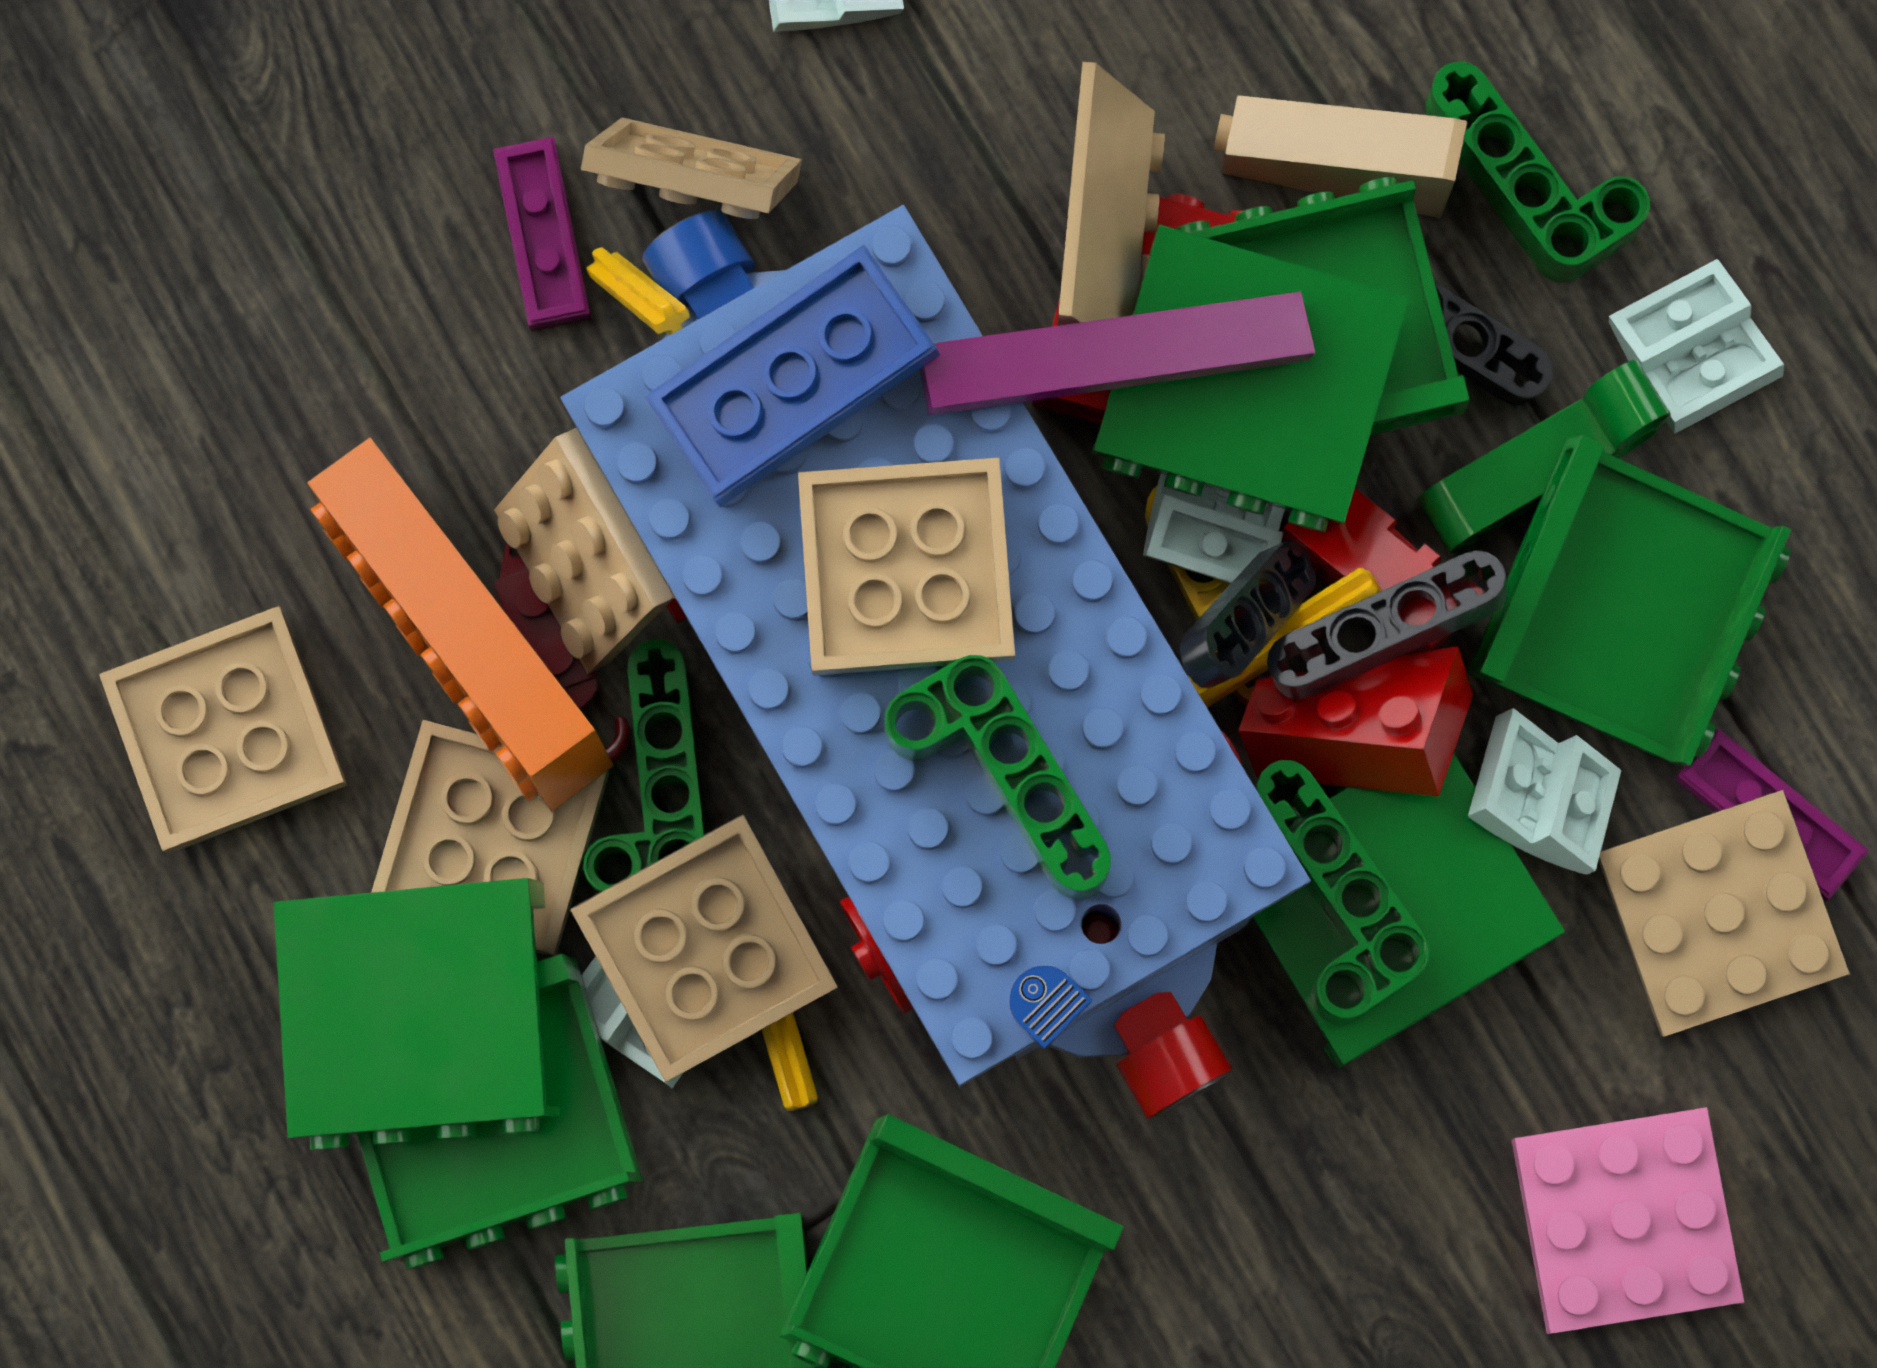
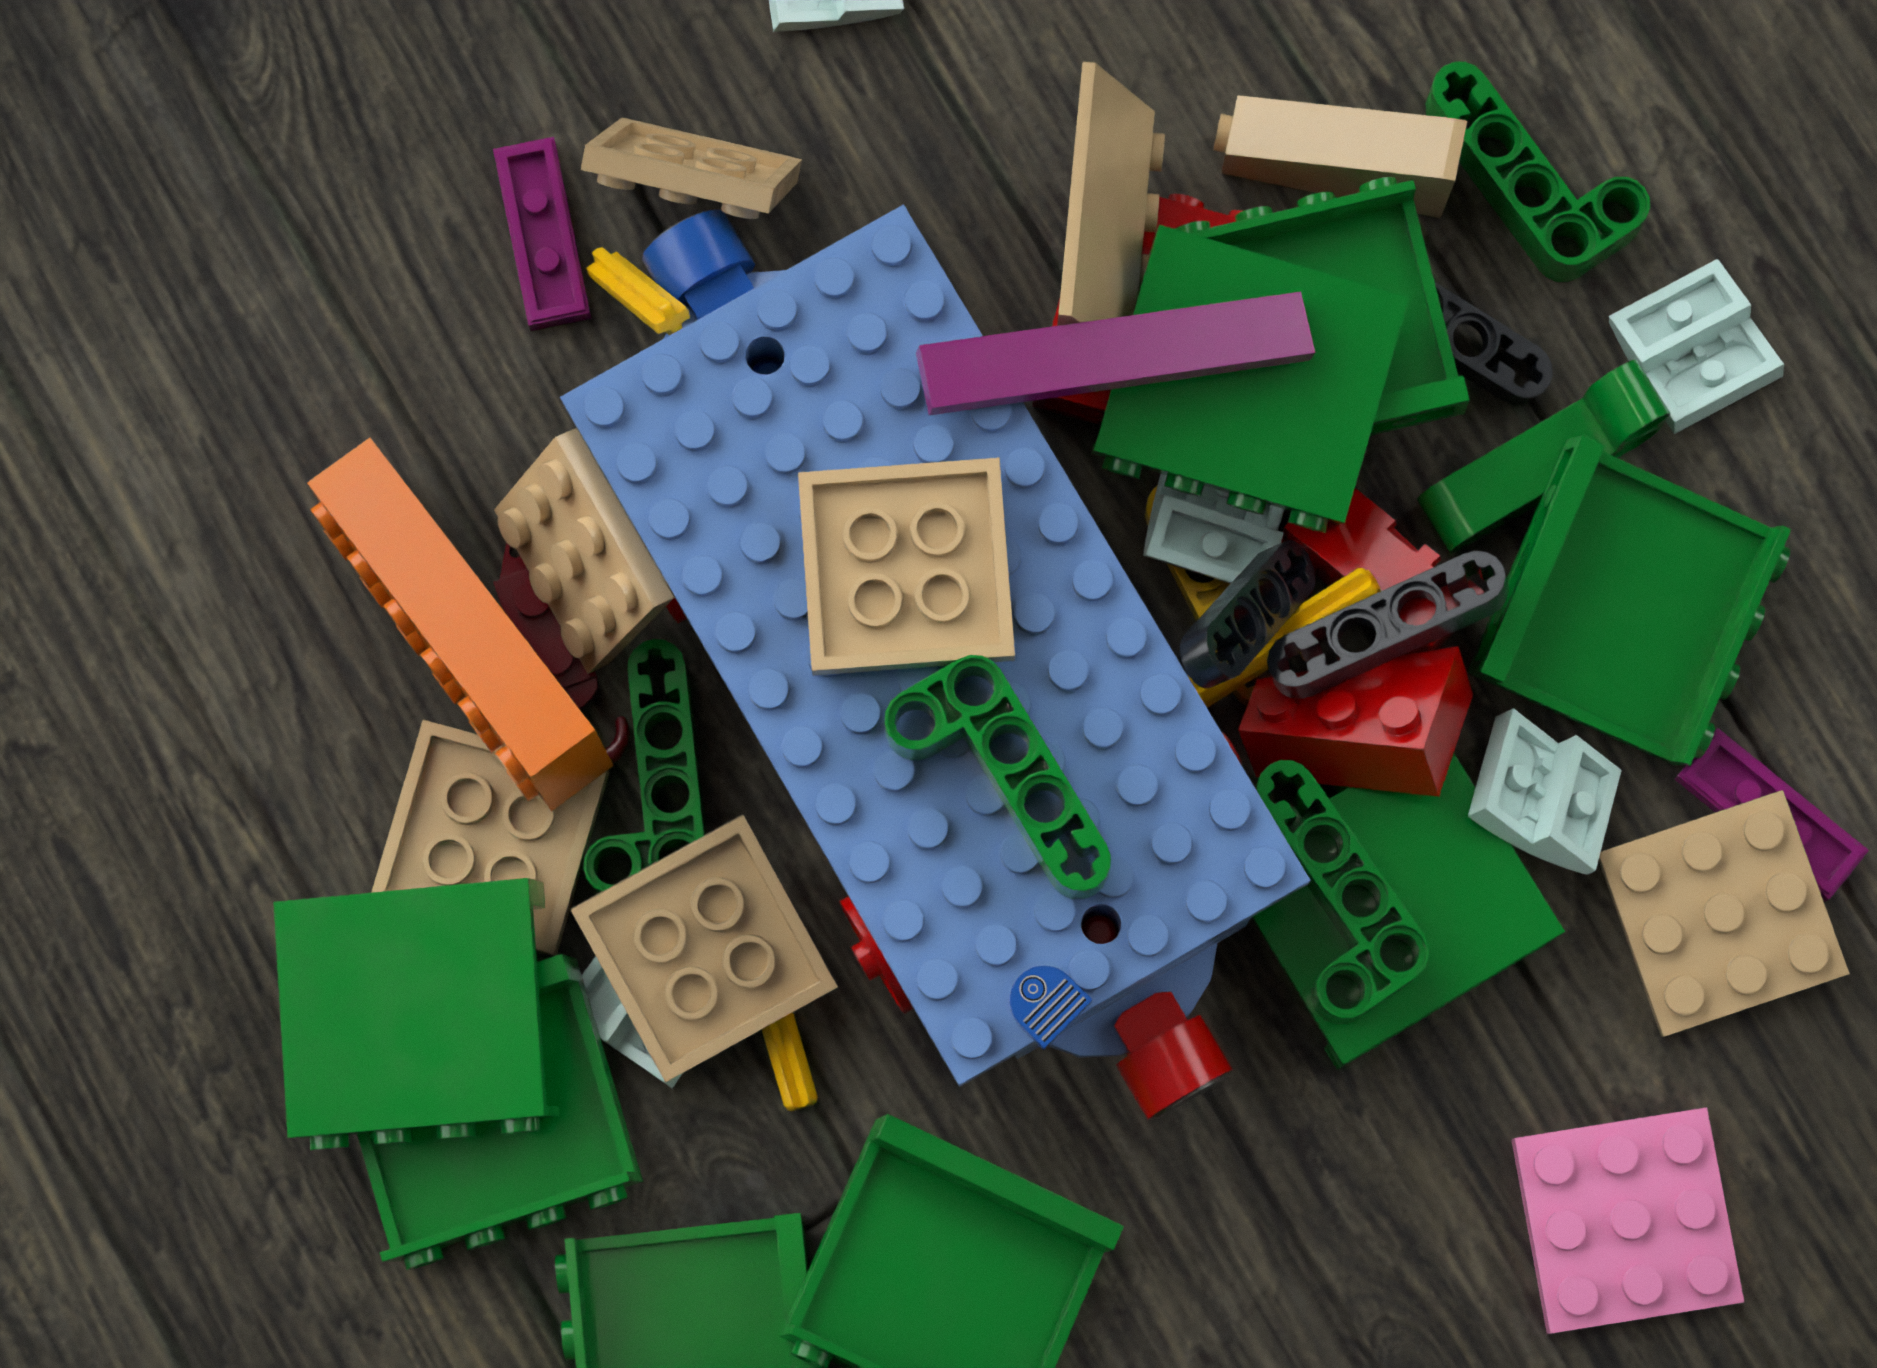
tan plate [99,606,348,854] -> none
blue tile [644,245,941,507] -> none

